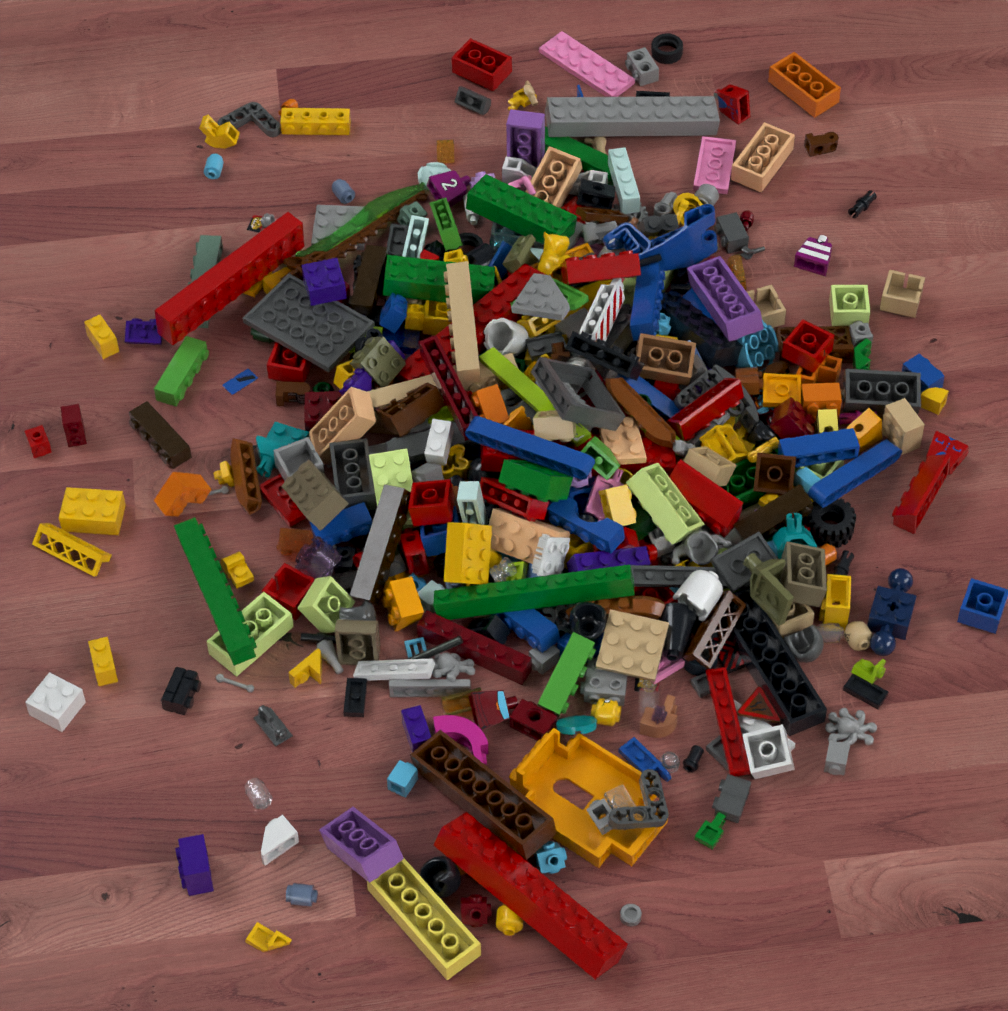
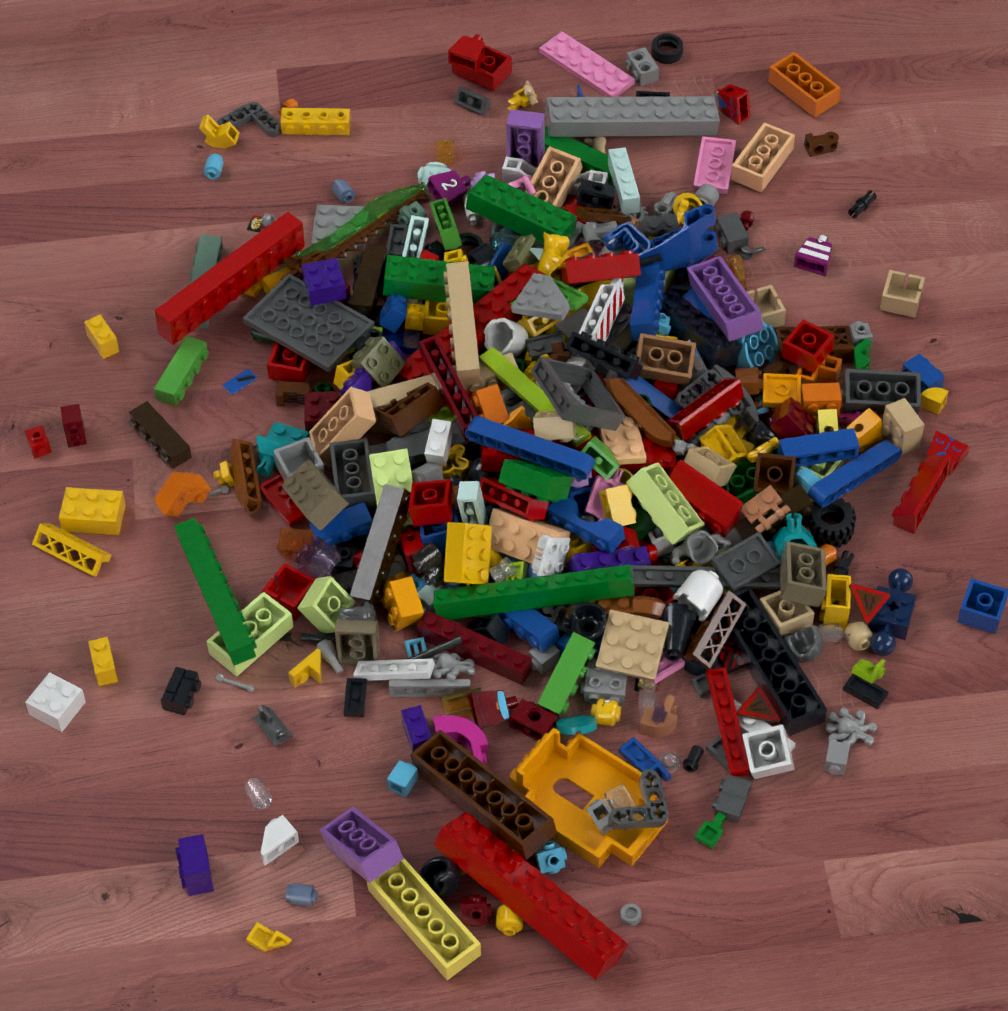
dark purple bracket [124,318,162,345] -> none
yellow brick [220,551,254,588] -> none
olive plate [743,553,794,626] -> none
yellowish green brick [829,285,870,327] -> none
none -> clear smoke brick [412,542,445,588]
none -> red torso [448,34,485,72]
none -> nougat plate [741,485,791,533]
none -> piece [849,583,890,624]

